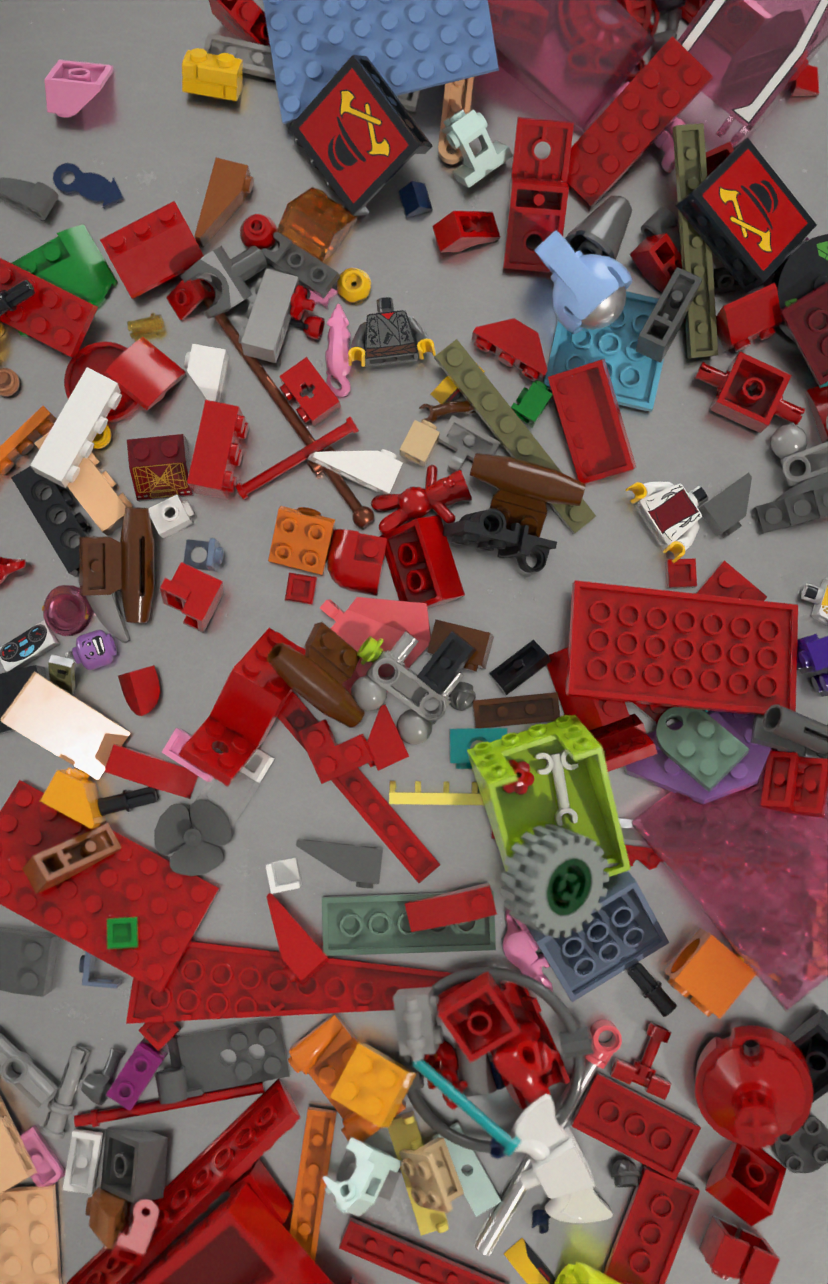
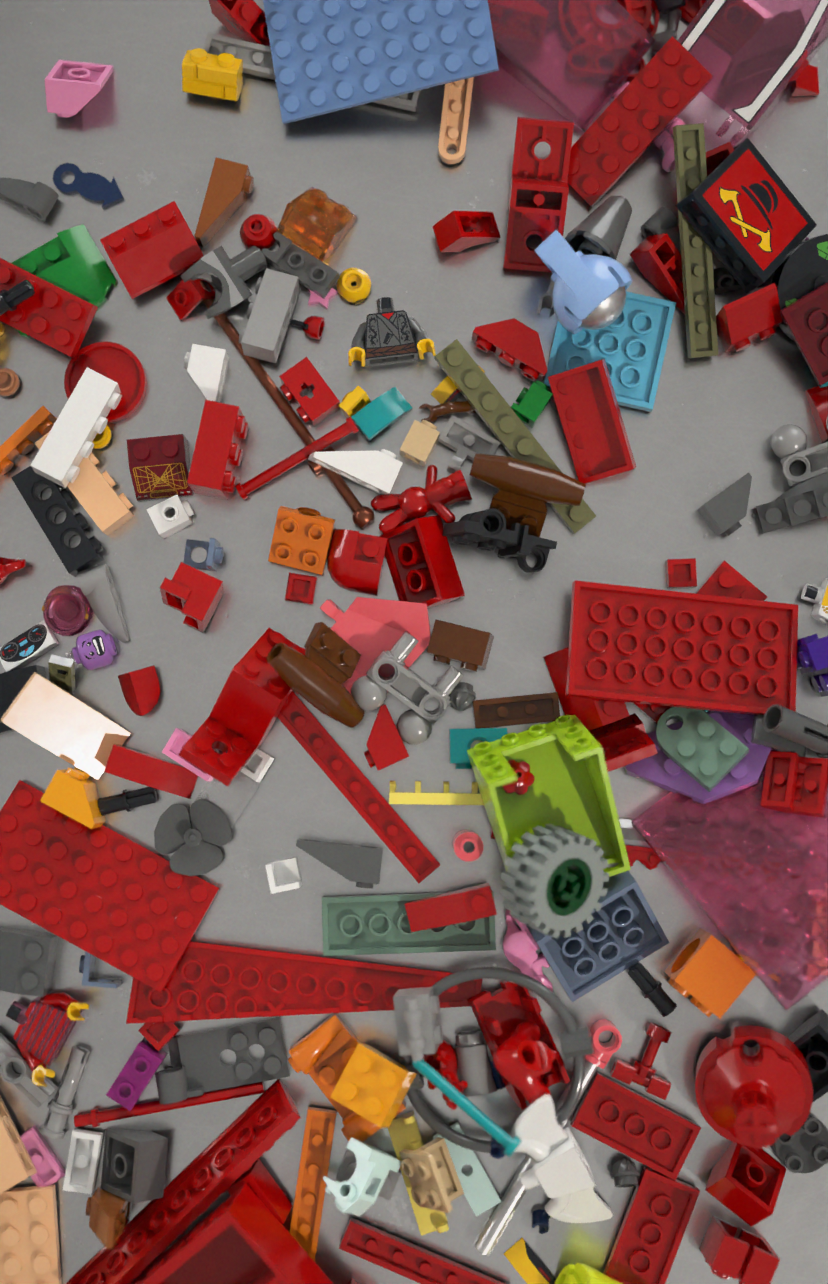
dark orange slope [22,823,122,894] -> none
reddish brown plate [79,507,154,623] -> none
dark grey bar [81,1048,124,1105] -> none
red slope [103,337,186,410] -> none
green plate [107,917,138,949] -> none
leg [110,1199,159,1267] -> none
clear yellow pin [127,313,165,339] -> none
red slope [266,892,328,985] -> none
panel [289,55,433,216] -> none
red plant [290,285,315,321] -> none
red plate [298,719,375,784] -> none
bright pink animal [325,303,351,397] -> none
lime plate [357,636,384,665] -> none
dark blue slope [399,181,433,218] -> none
black plate [417,631,476,695] -> none
red slope [438,971,521,1063] -> none
light aqua tile [441,109,513,188] -> none
black plate [489,640,551,695] -> none
white bar [534,749,578,826] -> none
torso [626,482,708,563] -> none
dark grey slope [636,267,703,363] -> none
red brick [695,352,805,433] -> none
none -> torso [6,992,89,1087]
none -> yellow plate [339,386,371,418]
none -> teal slope [352,387,412,441]
none -> coral brick [452,829,483,862]
none -> light grey hand [538,280,554,316]

